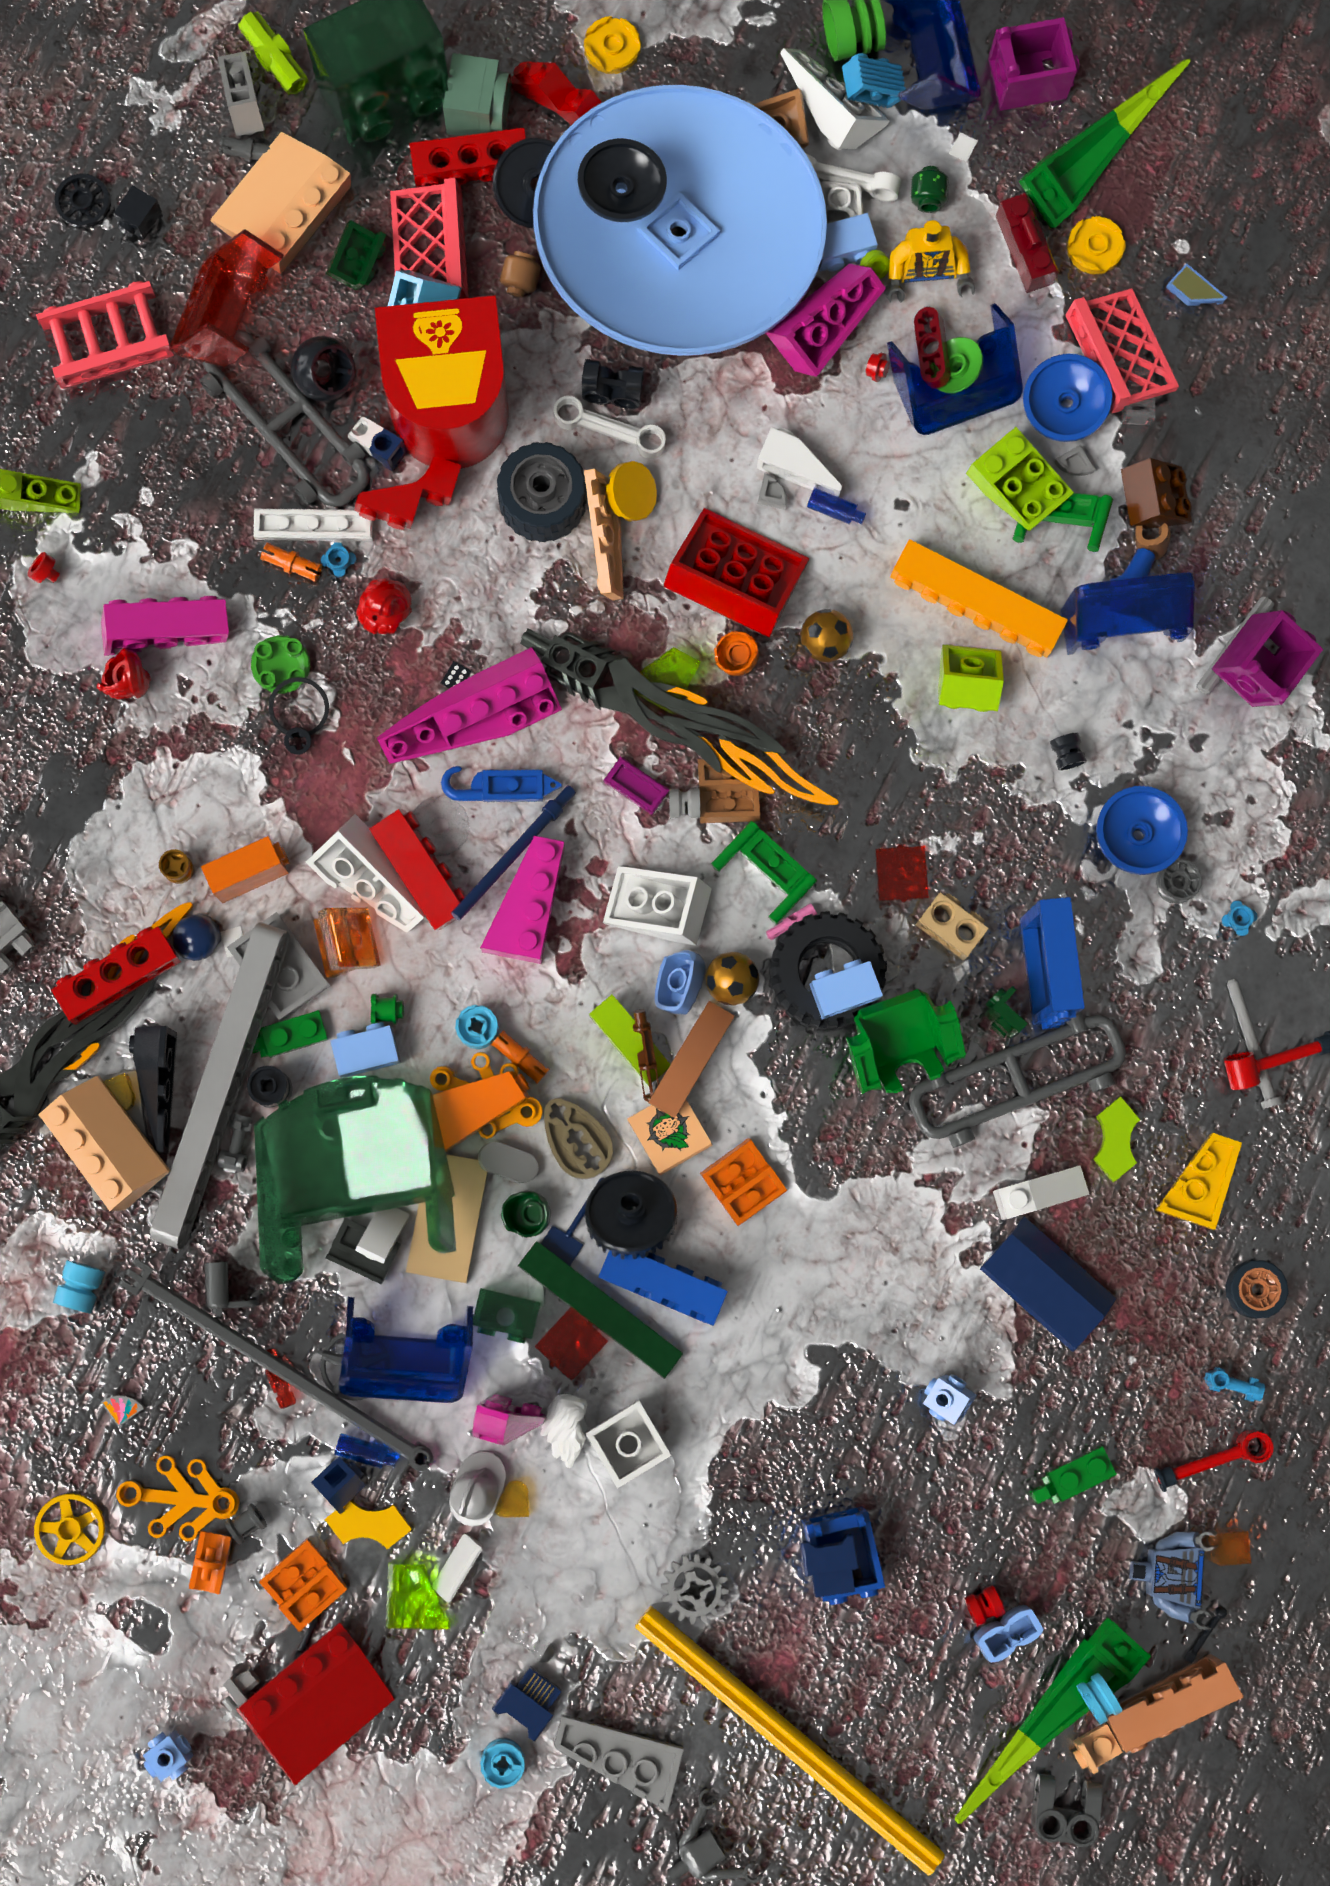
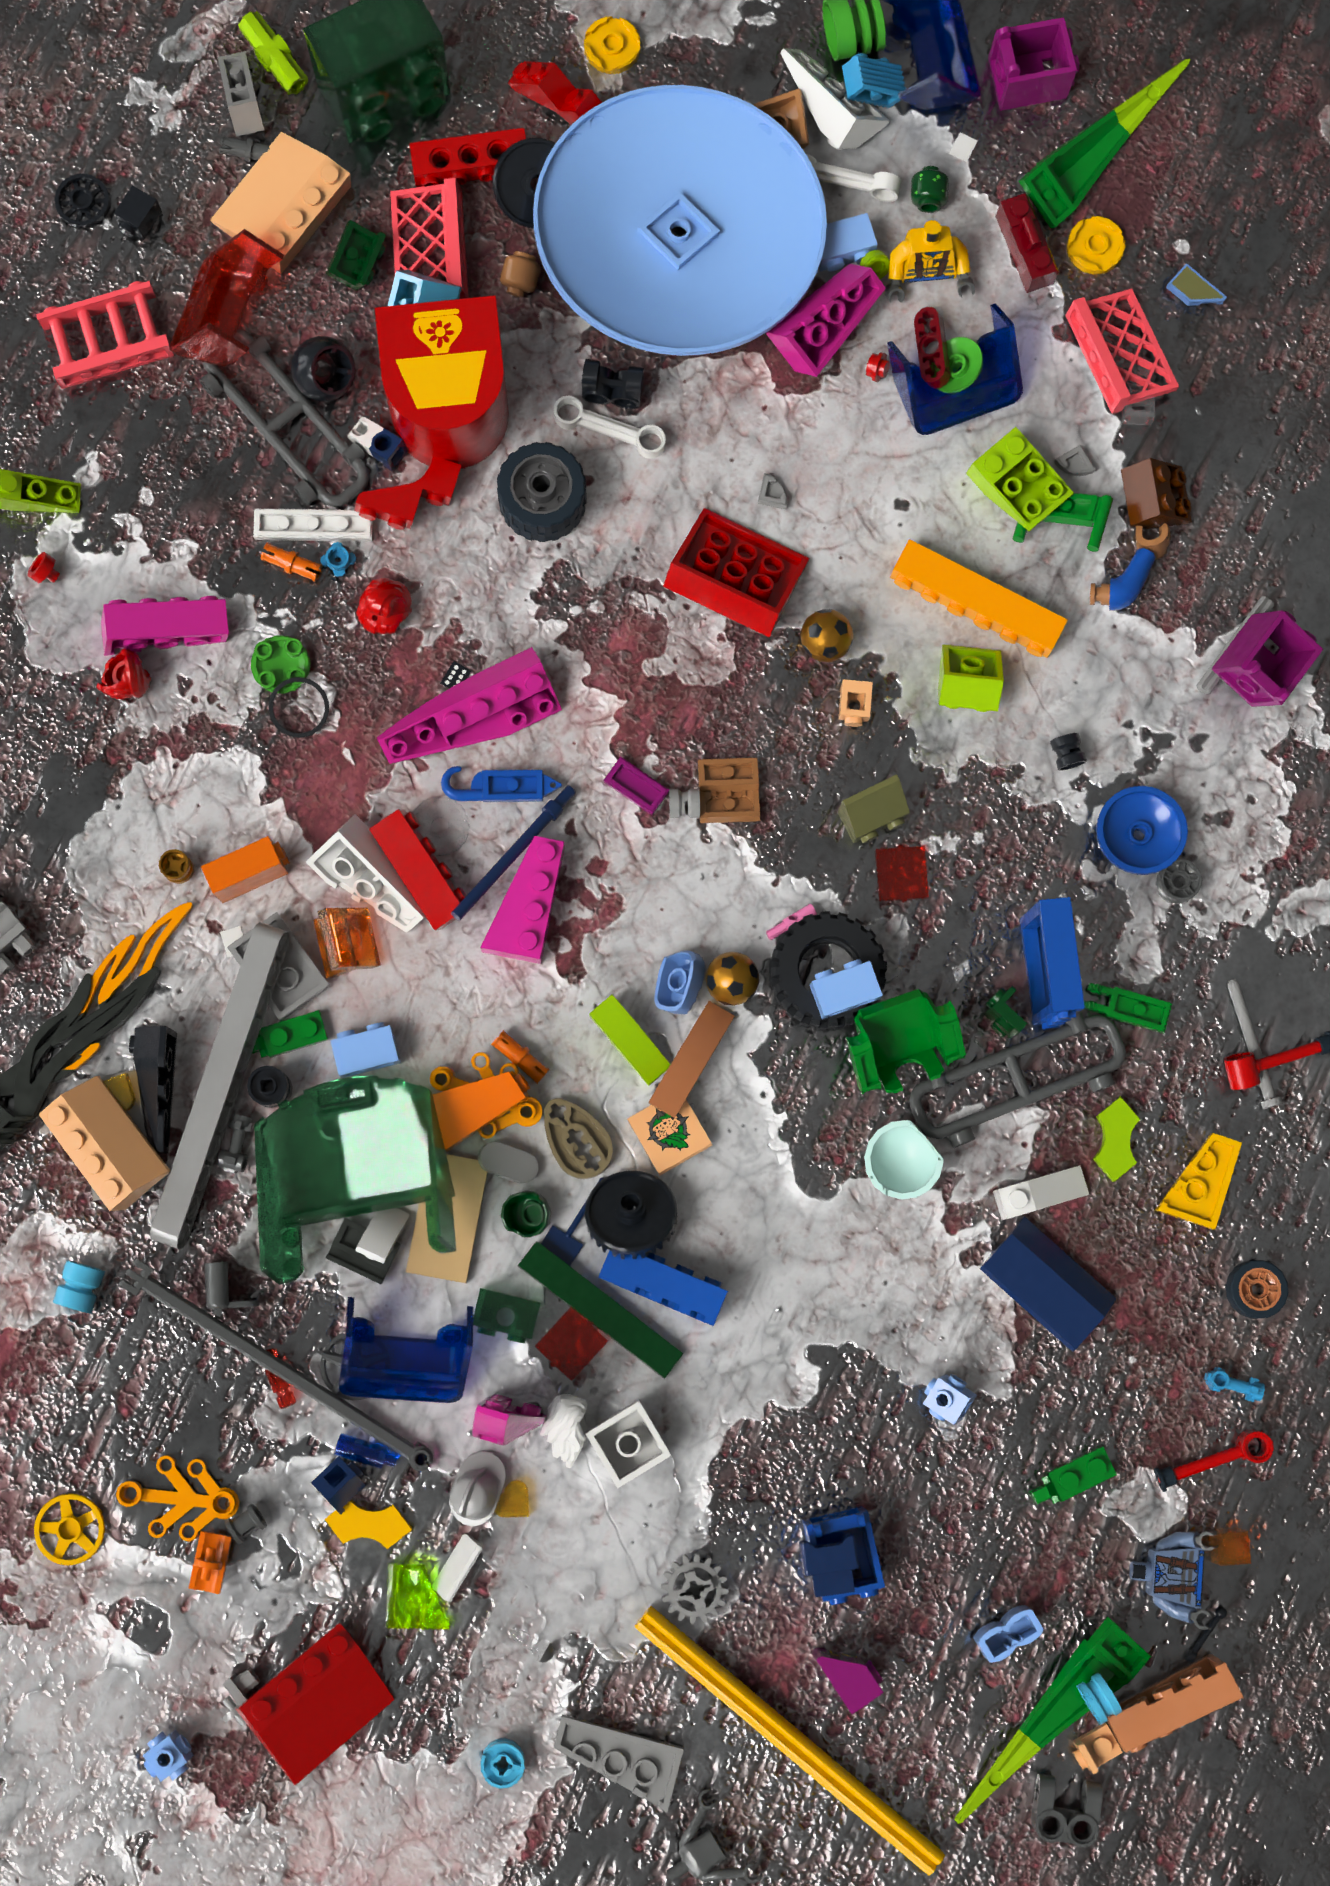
red brick [51,926,181,1025] -> none
tile [101,1395,146,1427] -> none
dark blue hair [172,914,221,961] -> none
orange slope [259,1538,348,1632] -> none
black bush [284,727,312,755] -> none
black hinge [293,1607,328,1660] -> none
green brick [371,994,404,1025] -> none
sand green piece [443,53,512,136] -> none
medium azure wheel [455,1005,499,1049] -> none
dark blue piece [492,1666,562,1742] -> none
pearl dark grey piece [520,628,839,805] -> none
black dish [577,138,667,222] -> none
light nougat wing [584,469,624,601] -> none
white slope [603,866,712,945] -> none
yellow tile [606,461,657,522] -> none
reddish brown piece [633,1009,659,1102] -> none
clear neon green slope [634,647,701,714] -> none
orange slope [700,1138,787,1226] -> none
green plate [711,821,817,925] -> none
orange hair [714,631,759,676] -> none
white slope [757,427,842,500] -> none
clear blue cylinder [807,487,866,525] -> none
white piece [820,181,863,217] -> none
tan brick [916,892,989,961] -> none
red wheel [964,1585,1006,1627] -> none
blue dish [1023,354,1112,442] -> none
clear blue windscreen [1061,572,1195,655] -> none
dark azure plate [1221,901,1257,936] -> none
none -> magenta slope [811,1648,884,1715]
none -> light nougat brick [838,679,873,727]
none -> olive slope [838,774,910,844]
none -> light aqua cylinder [864,1120,944,1199]
none -> green hinge [1084,983,1172,1034]

